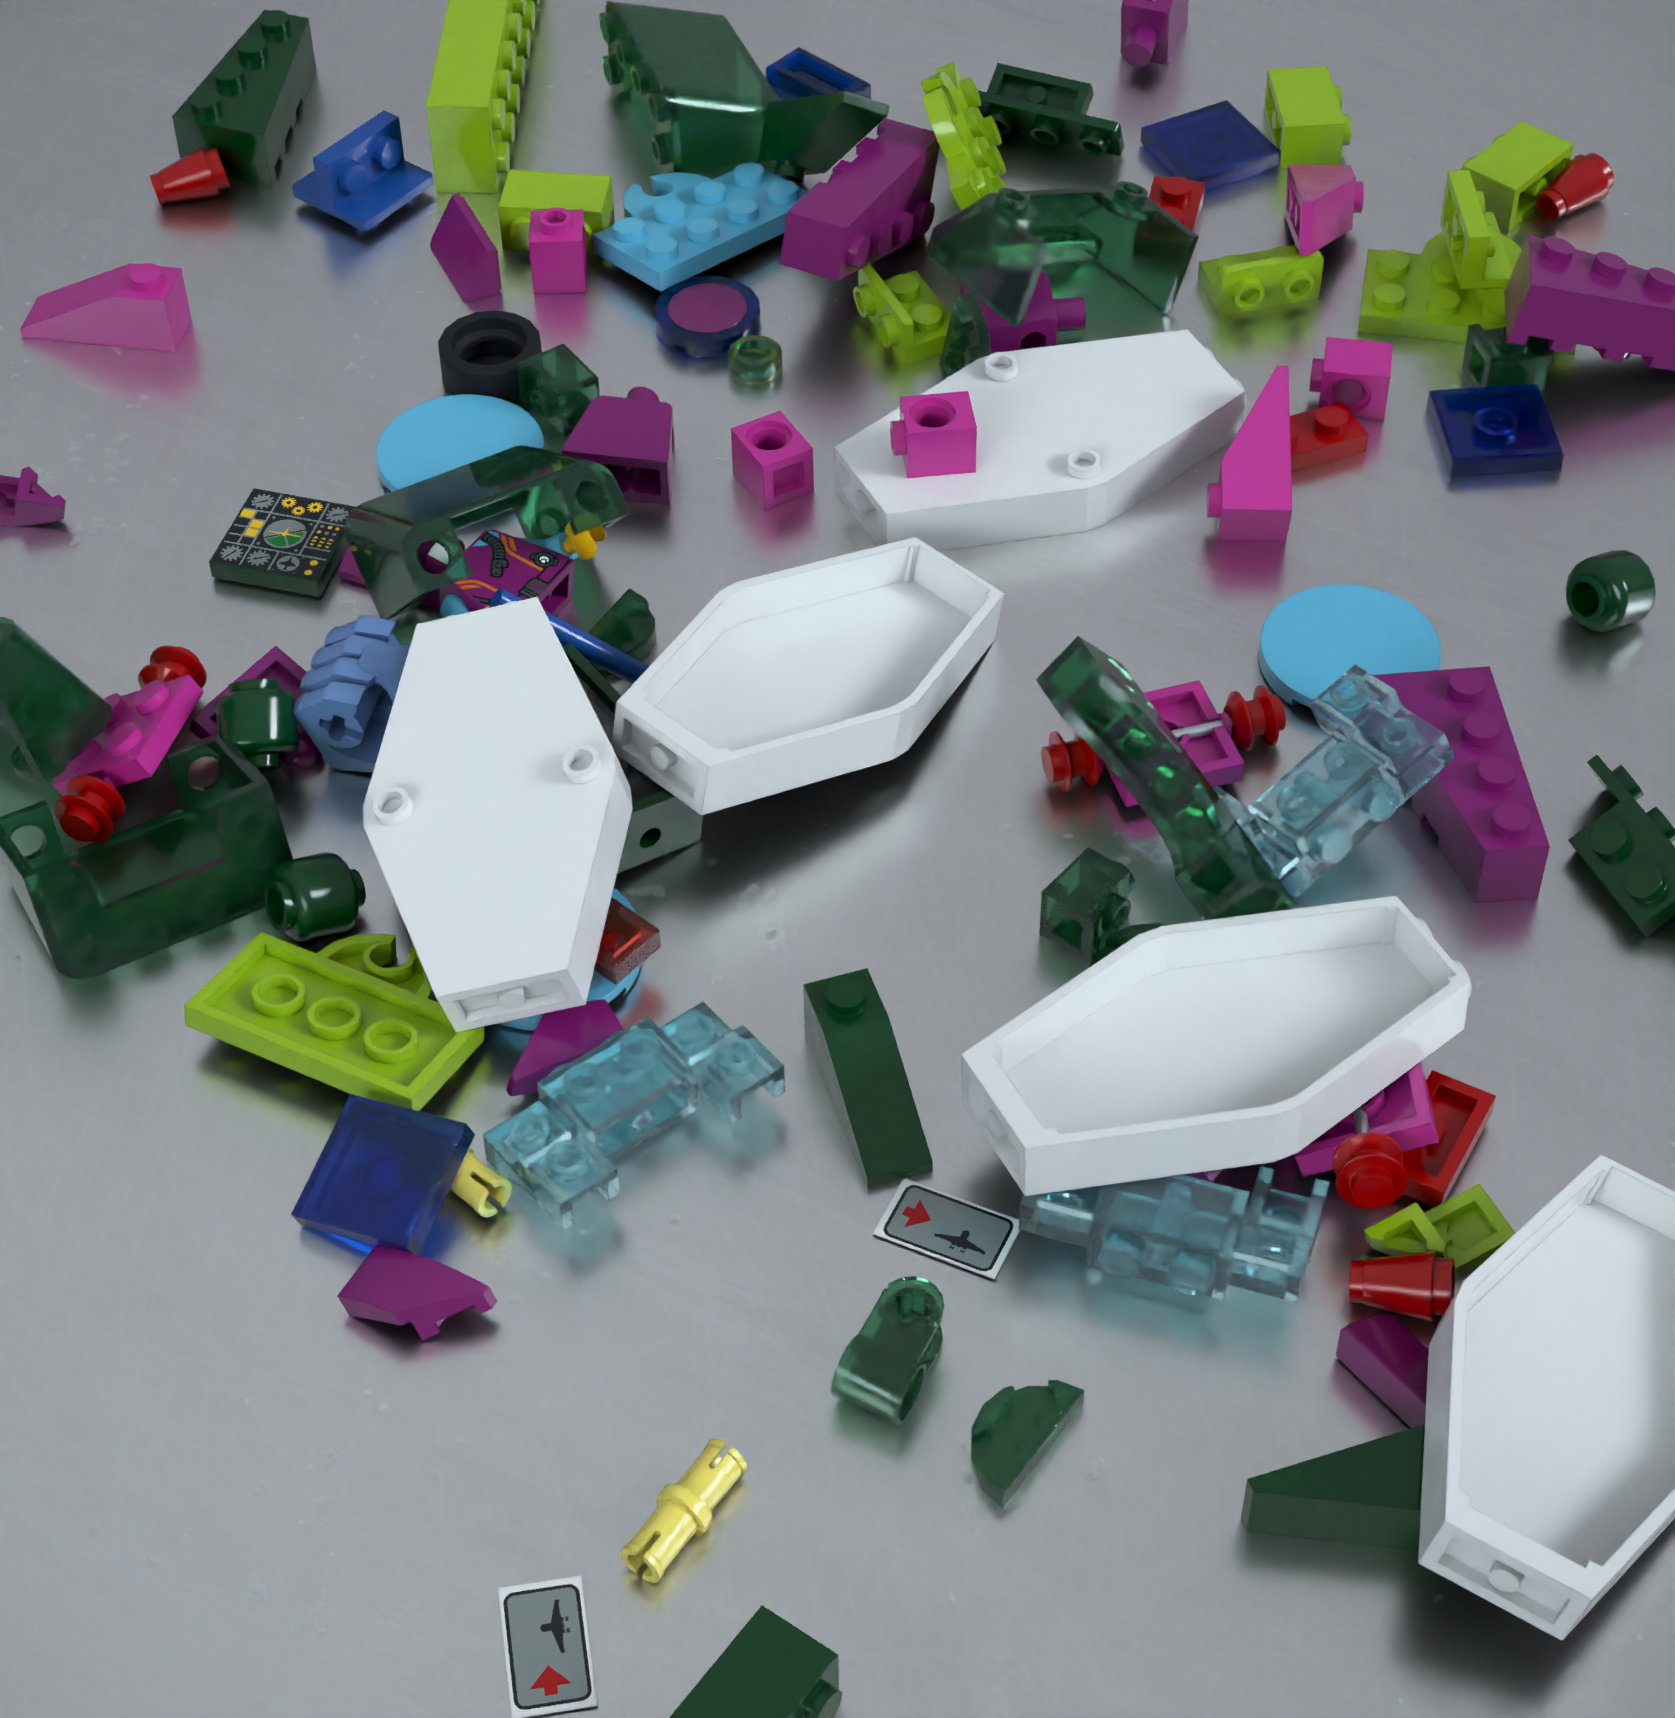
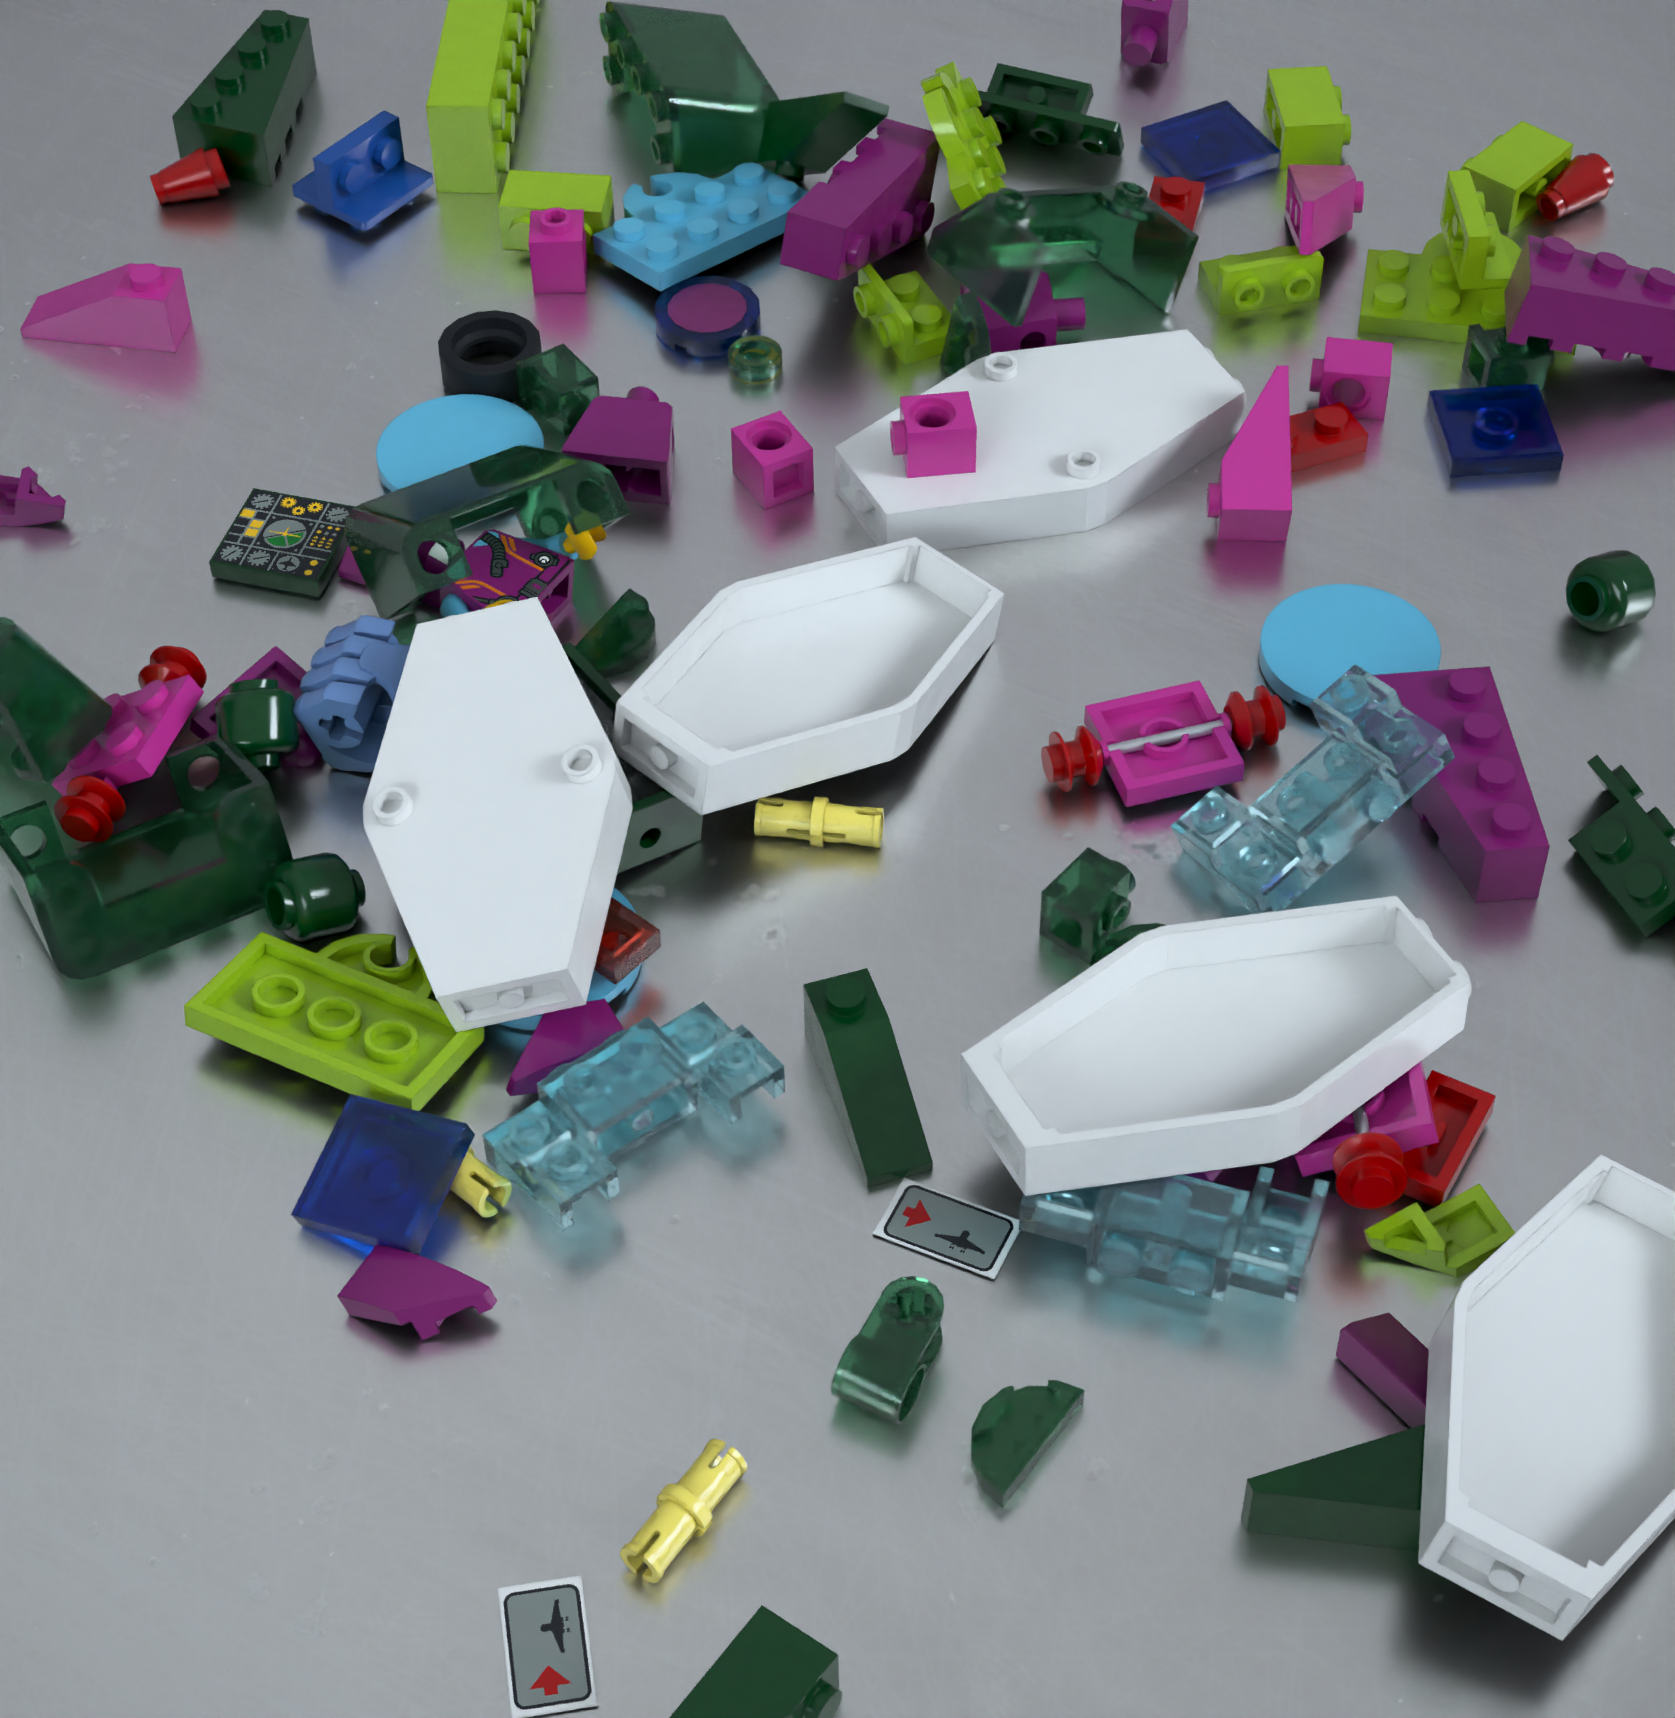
magenta slope [430,193,502,302] -> none
blue bar [489,588,649,684] -> none
clear blue tile [766,47,871,99] -> none
clear green arch [1036,636,1297,921] -> none
red cone [1349,1250,1455,1322] -> none
none -> light yellow pin [754,796,884,848]

